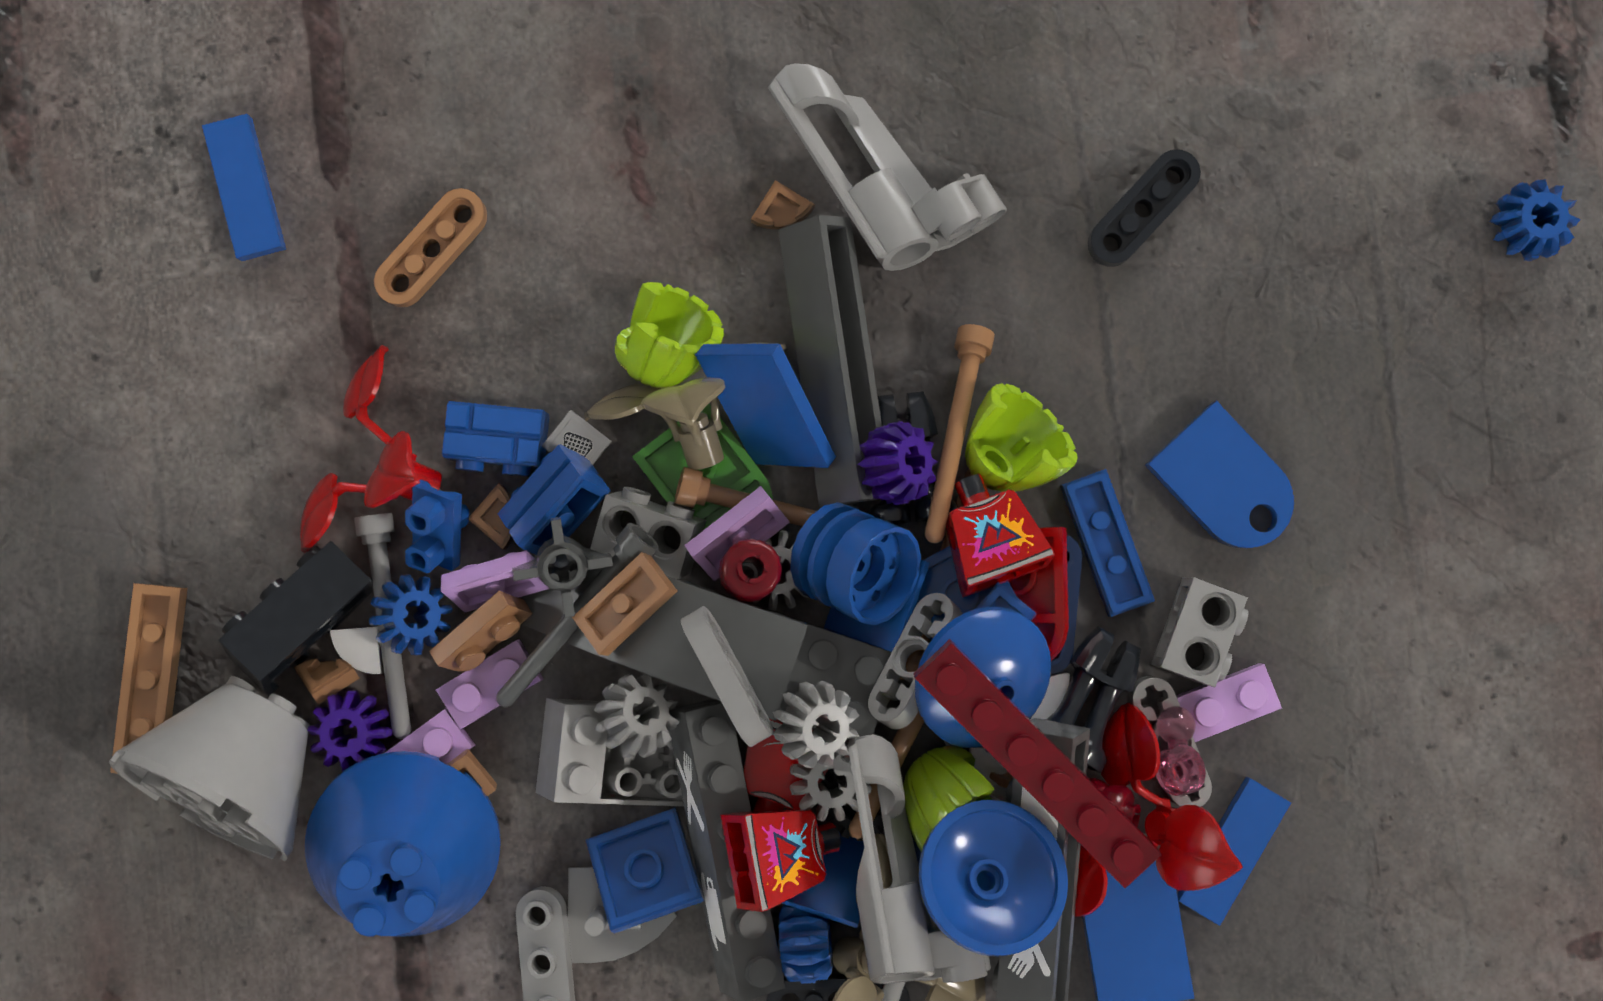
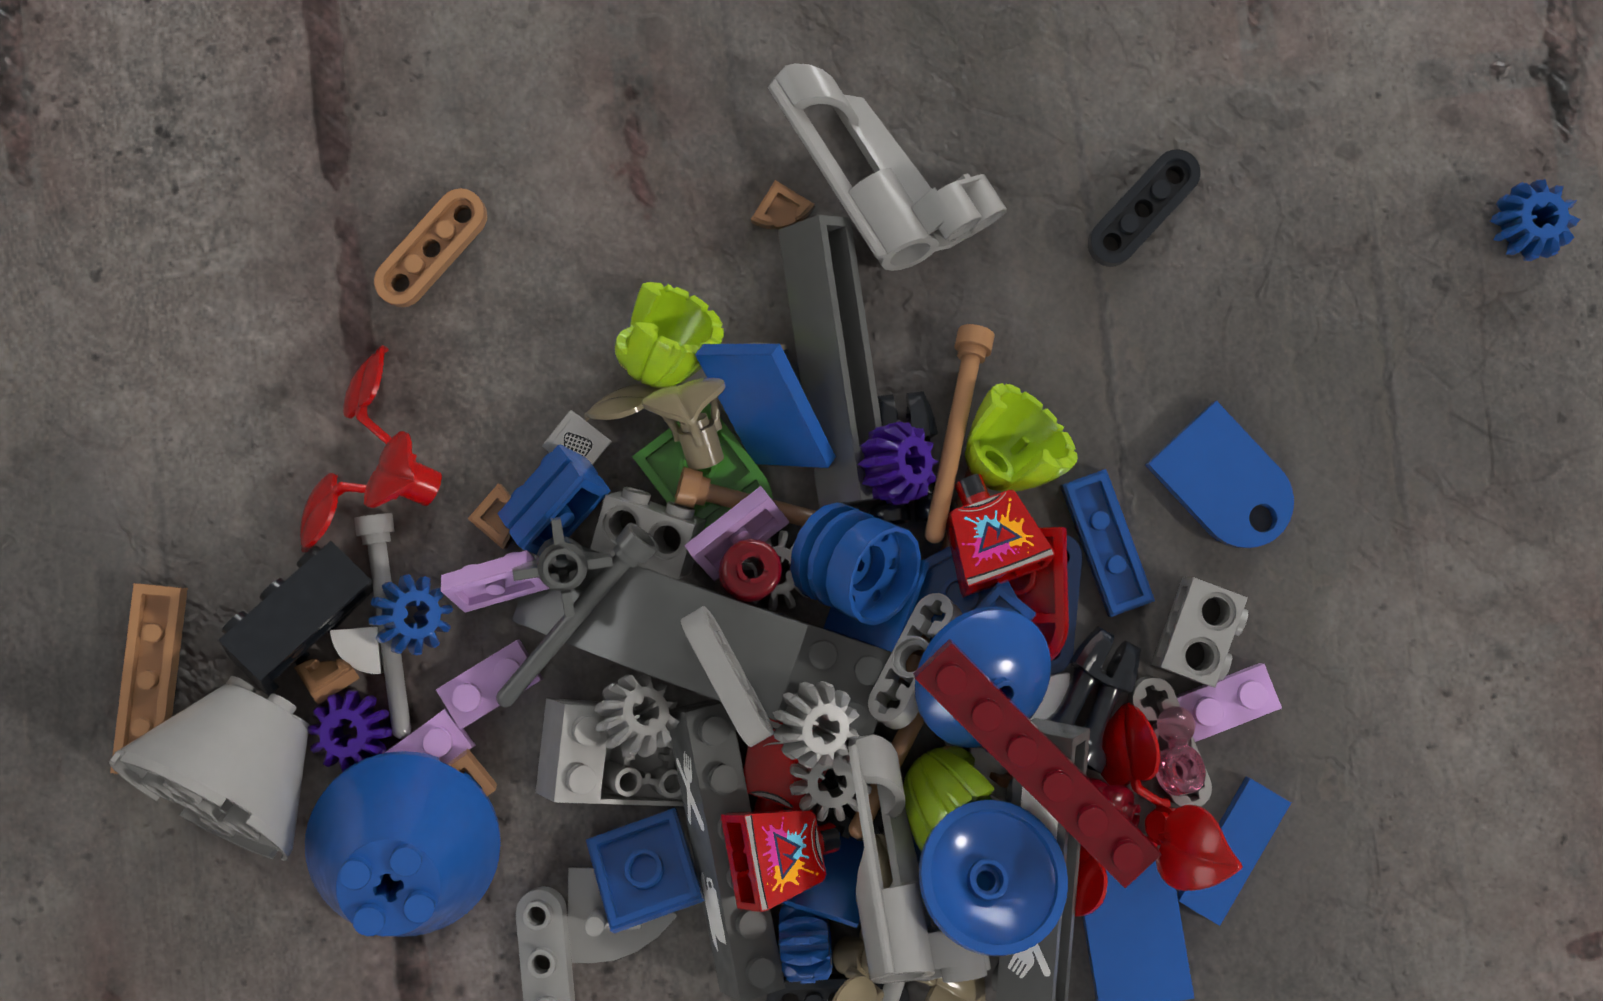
blue tile [202,113,286,261] -> none
blue hips [405,479,469,573] -> none
medium nougat plate [429,591,533,673] -> none
blue brick [442,401,549,477] -> none
medium nougat plate [572,552,678,656] -> none

